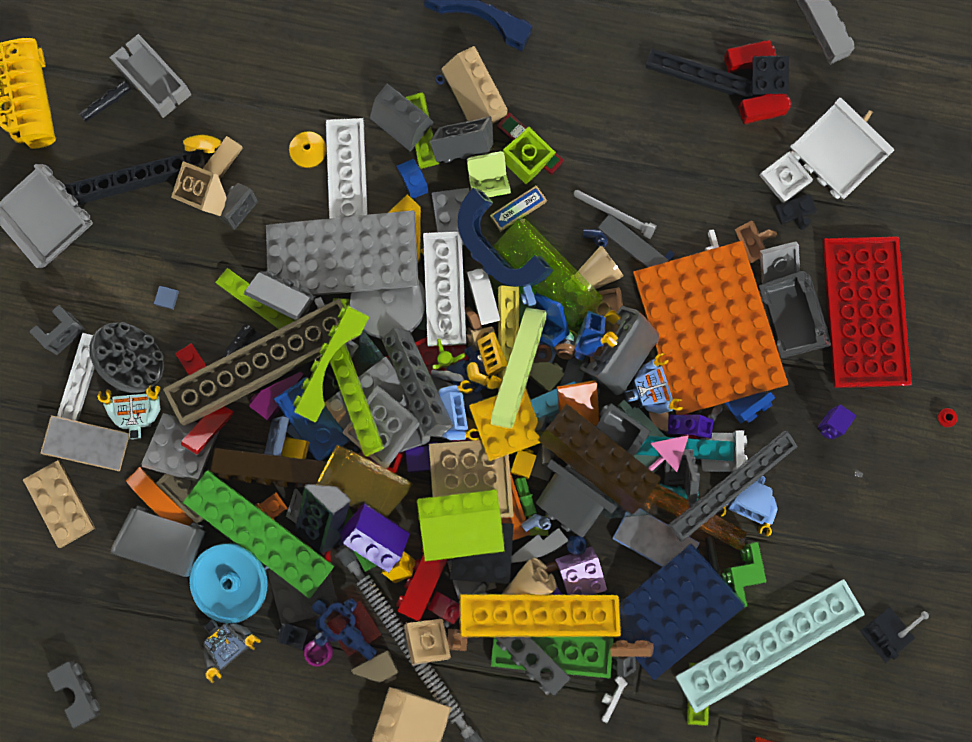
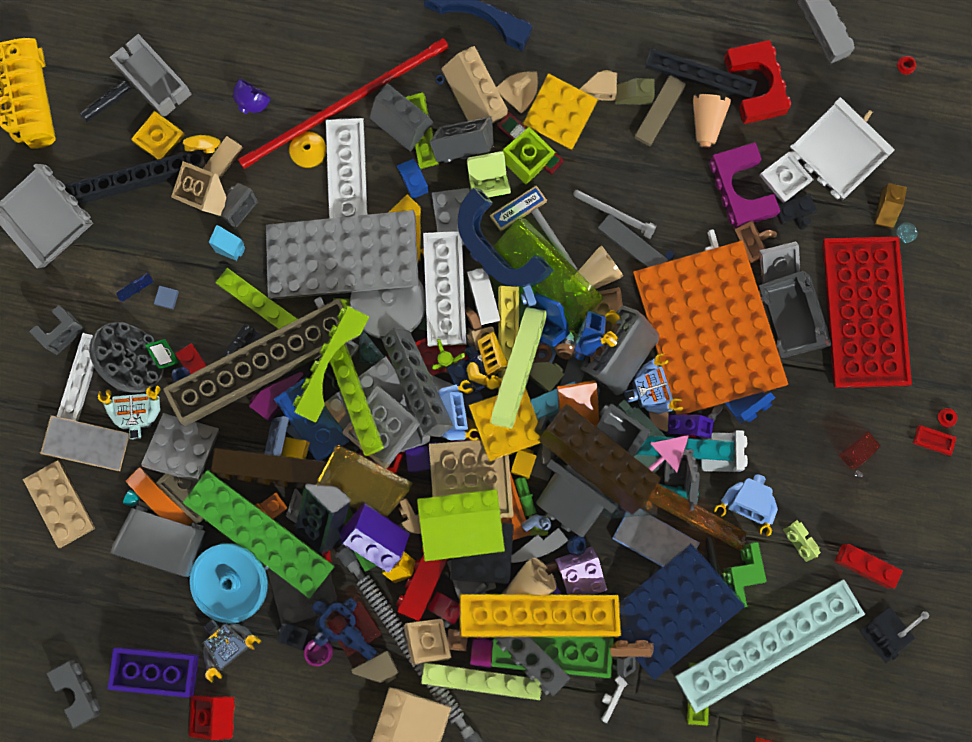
red tile [181,406,233,455] -> none
slope [244,270,315,320] -> none
light grey piece [431,369,464,382] -> none
dark blue arm [583,229,608,248] -> none
dark grey tile [669,431,798,541] -> none
black hinge [752,56,789,95] -> none
dark purple brick [817,404,856,439] -> none
none -> dark purple brick [108,647,199,698]
none -> clear blue axle [116,272,154,302]
none -> teal hinge [123,490,153,511]
none -> yellow plate [131,111,185,160]
none -> sticker [145,339,179,369]
none -> dark blue tile [172,367,191,383]
none -> red slope [189,695,235,740]
none -> medium azure slope [209,225,245,261]
none -> dark purple cylinder [233,79,271,114]
none -> red piece [238,38,449,169]
none -> tan brick [398,498,421,534]
none -> yellowish green plate [421,663,541,700]
none -> magenta slope [470,637,493,667]
none -> tan shield [497,72,538,114]
none -> yellow plate [523,73,598,150]
none -> light grey bar [531,208,578,274]
none -> tan slope [579,70,617,101]
none -> olive slope [615,78,654,105]
none -> dark tan tile [634,76,686,147]
none -> light nougat cone [693,94,730,147]
none -> magenta arch [709,142,780,229]
none -> yellowish green hinge [783,520,821,562]
none -> red brick [834,544,902,589]
none -> clear red slope [839,431,881,470]
none -> pearl gold slope [875,183,907,229]
none -> clear light blue wheel [896,222,918,243]
none -> red plate [897,56,916,75]
none -> red tile [913,425,957,456]

